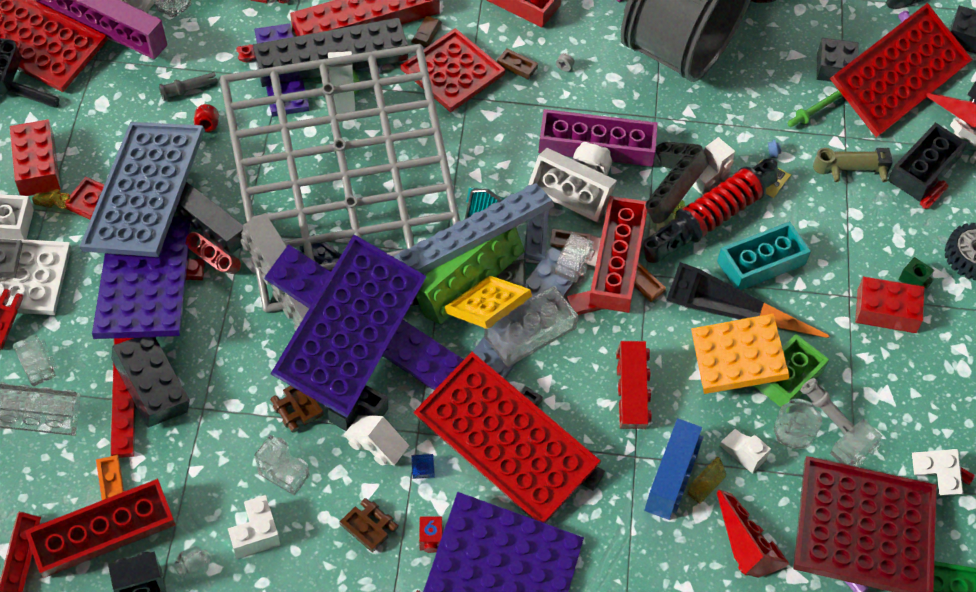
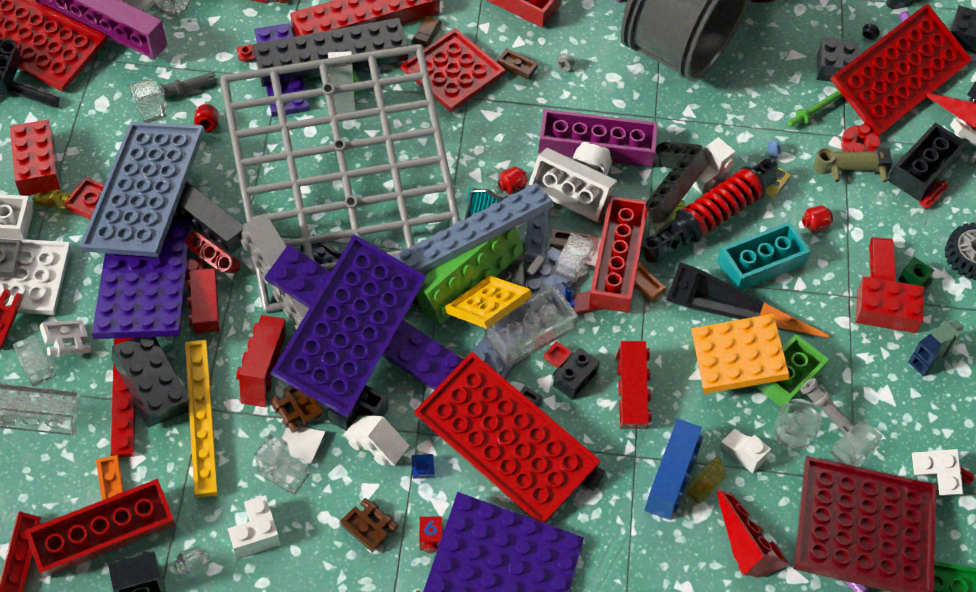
none -> white plate [40,320,91,357]
none -> clear brick [129,78,168,123]
none -> yellow plate [185,340,218,498]
none -> red brick [186,268,220,334]
none -> red wedge [236,315,286,408]
none -> white sticker [274,425,326,464]
none -> red head [498,166,528,195]
none -> light grey tile [525,255,545,280]
none -> red plate [543,341,572,368]
none -> black brick [553,348,600,400]
none -> clear blue plate [556,282,576,310]
none -> red head [802,205,833,233]
none -> red plate [841,124,881,152]
none -> black plate [862,24,880,40]
none -> red beam [869,237,895,282]
none -> hips [908,319,964,376]

